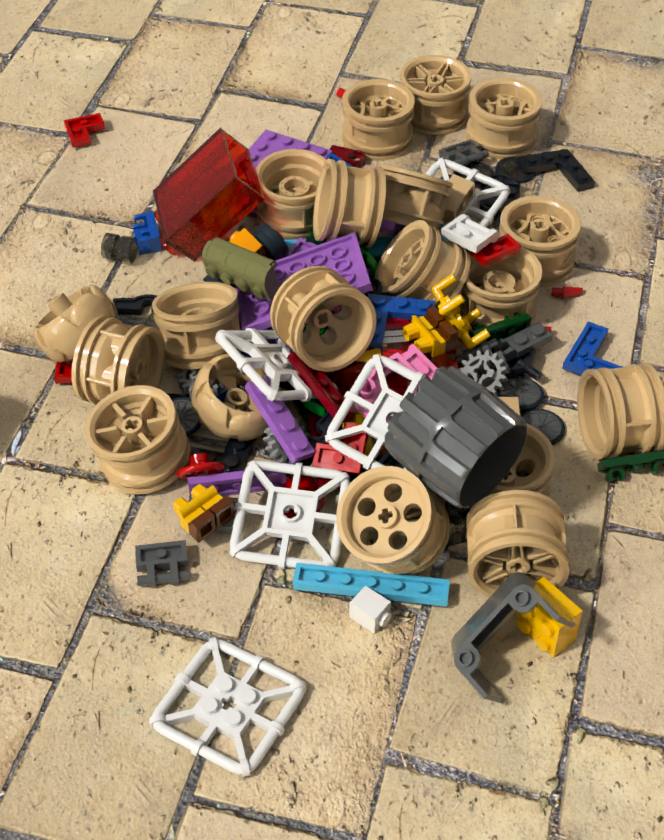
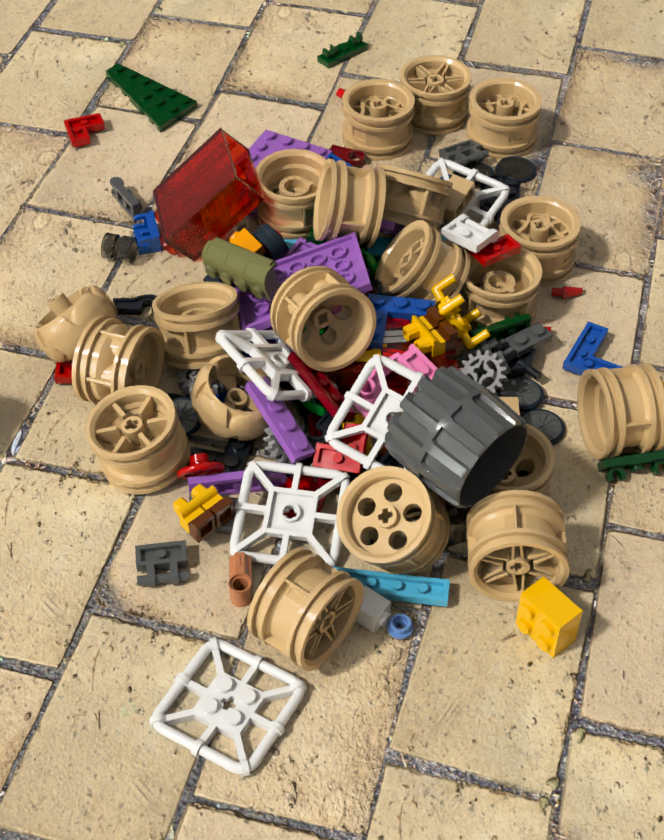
dark grey windscreen [451,572,576,703] -> none
black plate [516,149,595,191] -> none
none -> dark green wing [106,63,198,133]
none -> dark grey hinge [110,176,143,222]
none -> nougat piece [228,552,253,607]
none -> tan wheel [247,547,364,671]
none -> dark green plate [317,32,368,69]
none -> medium blue plate [387,613,414,639]

